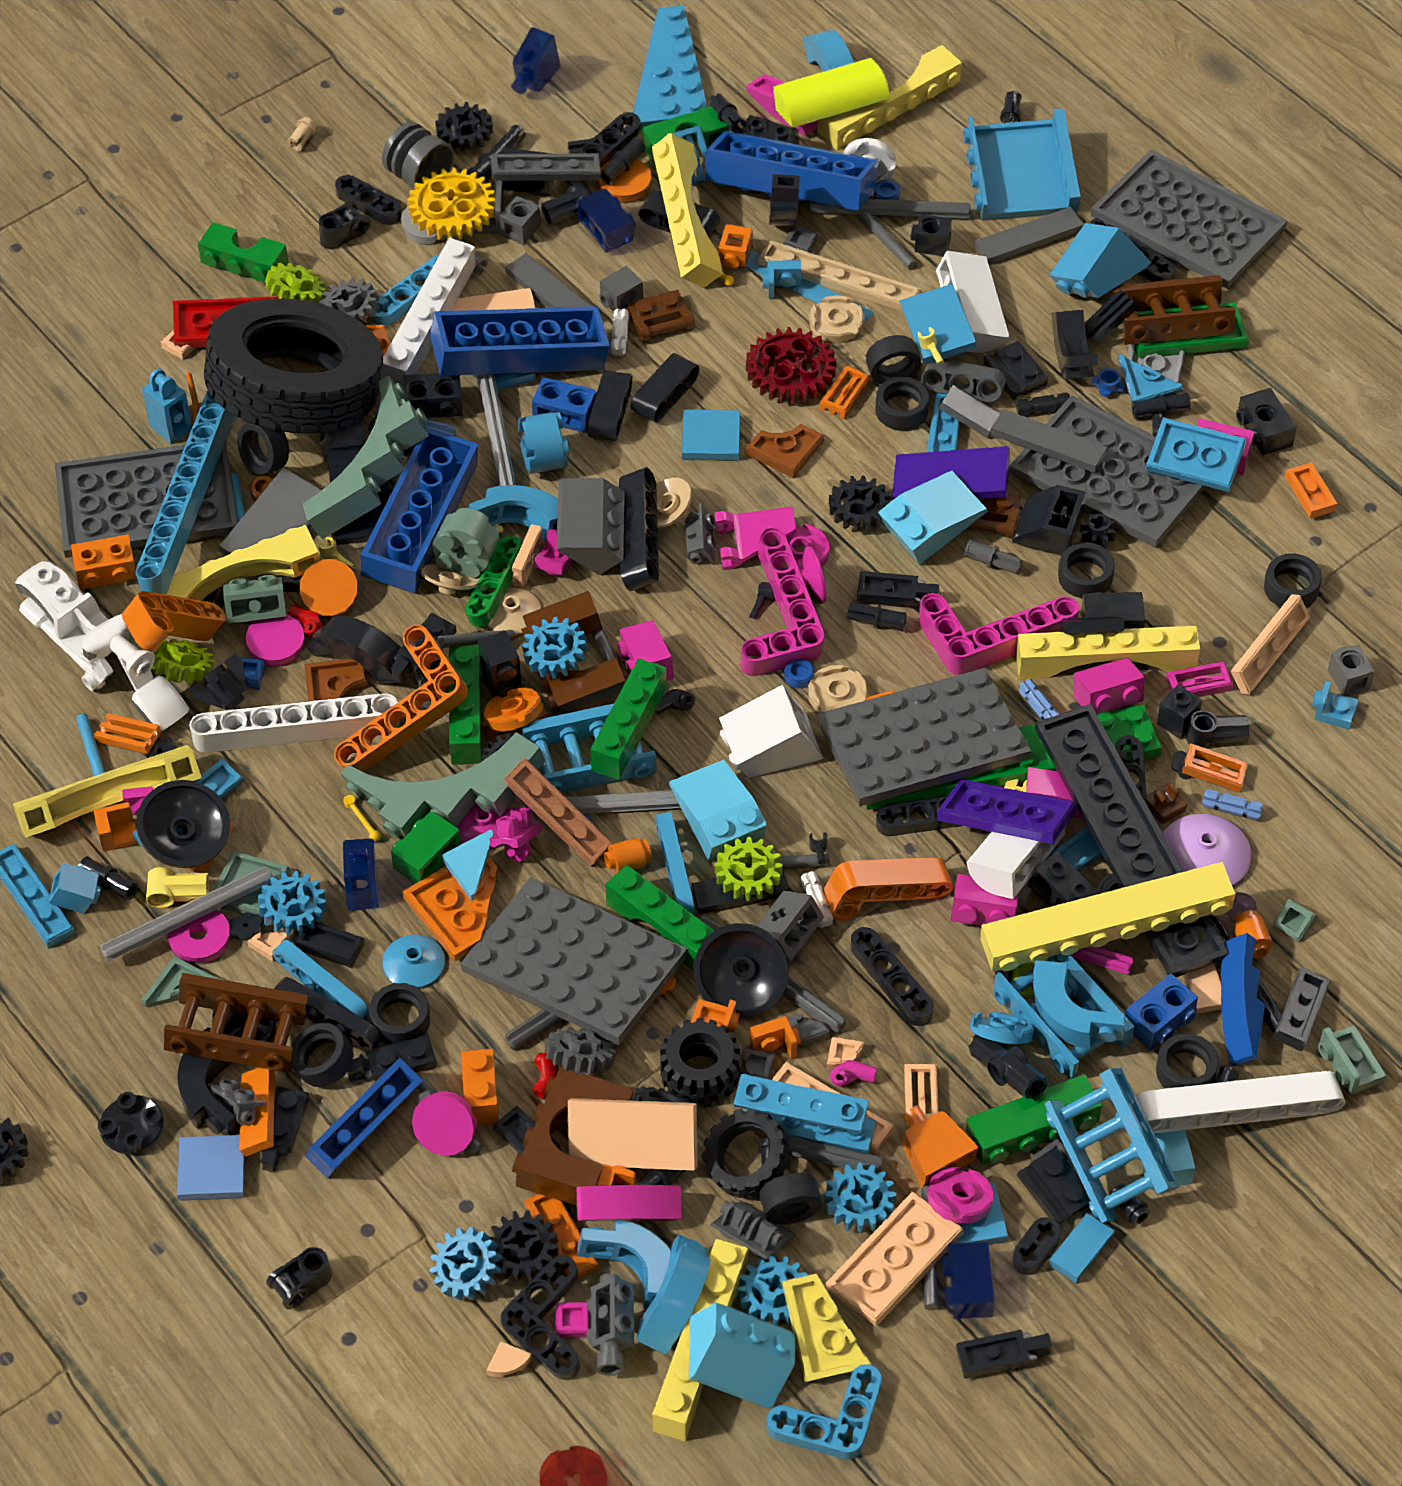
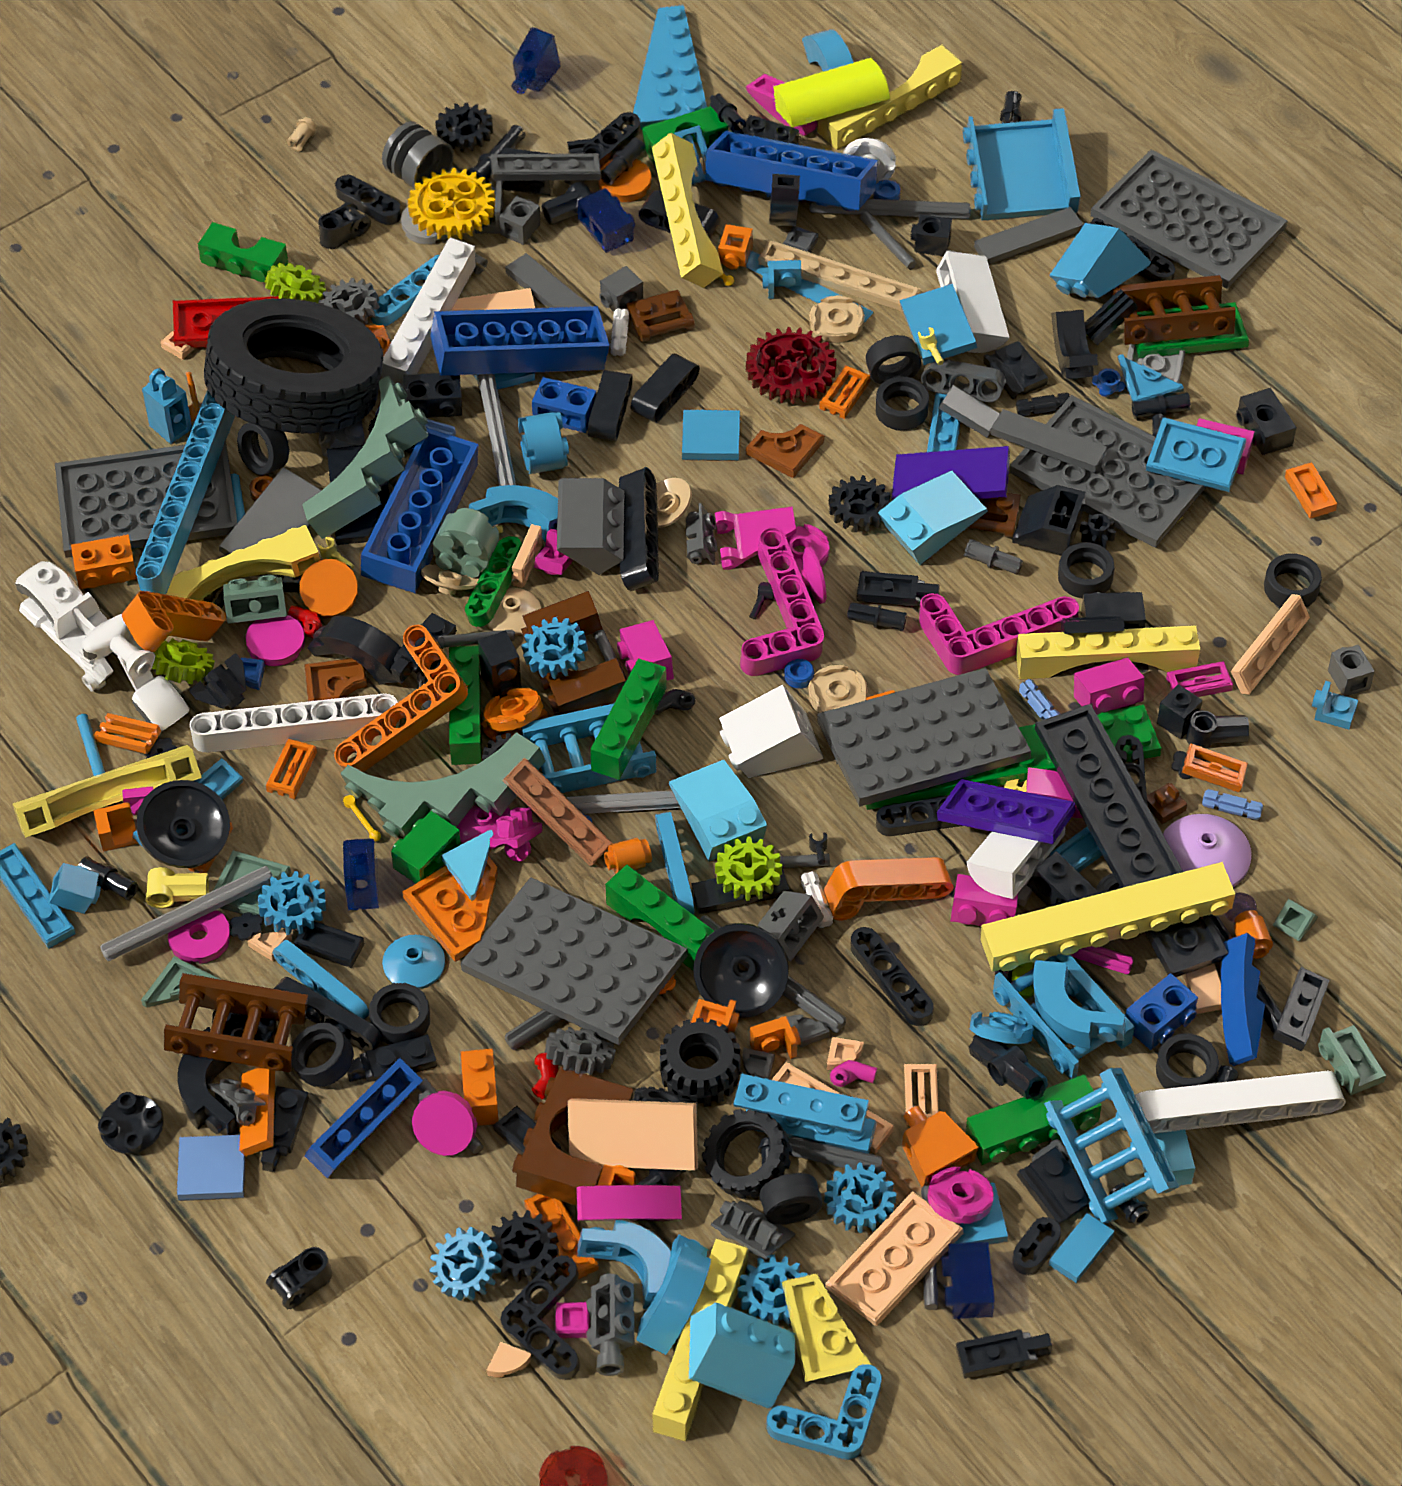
none -> orange tile [266,739,317,799]

